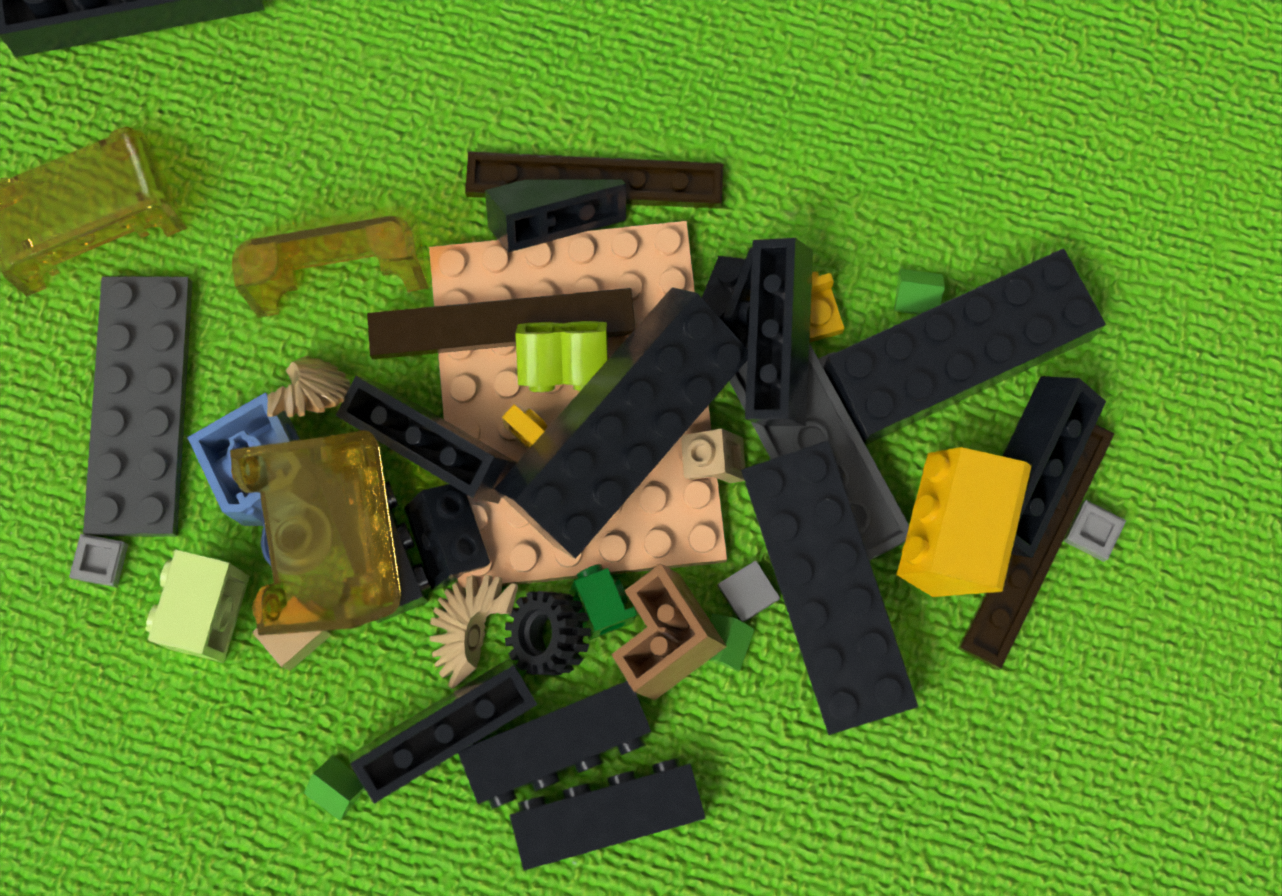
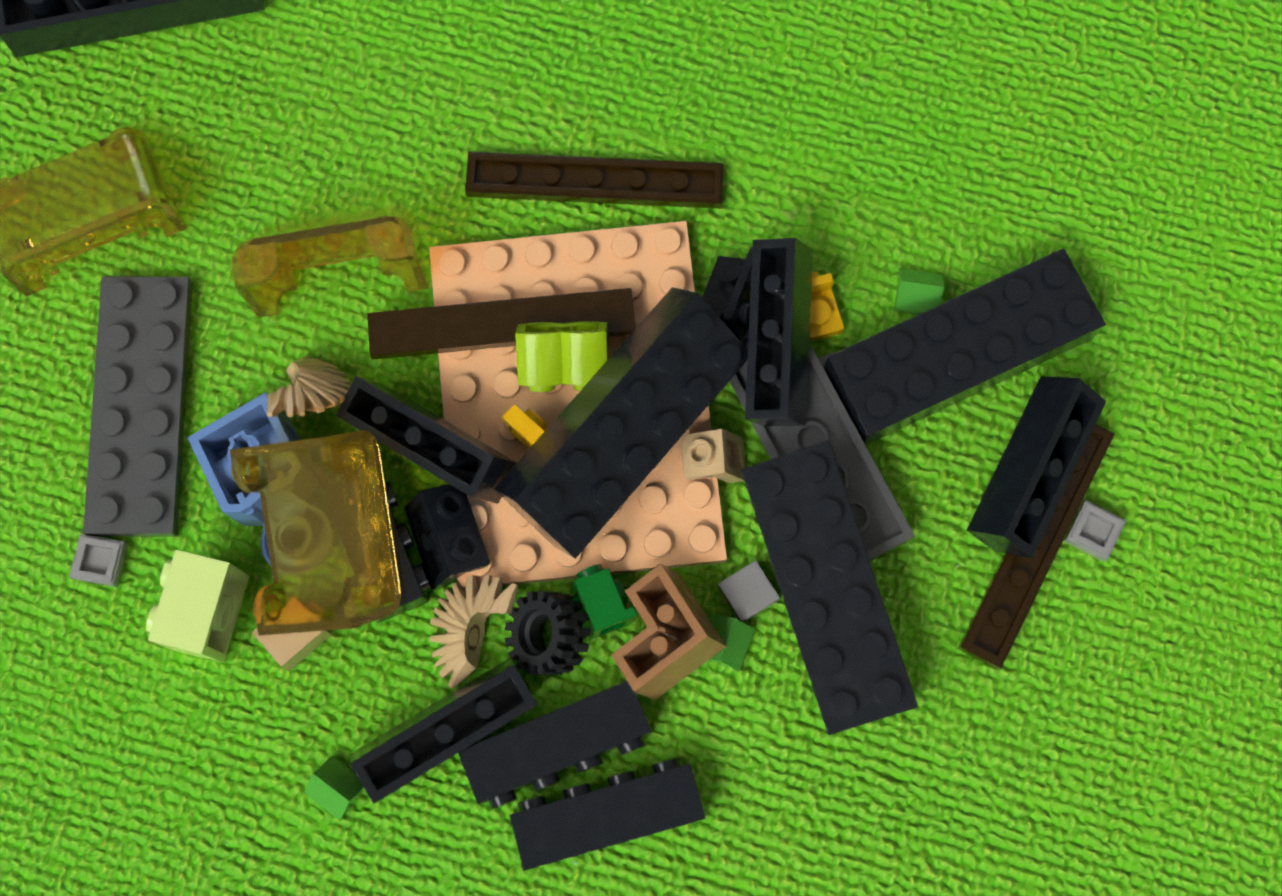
black slope [485,180,626,253] -> none
yellow slope [897,447,1031,597] -> none

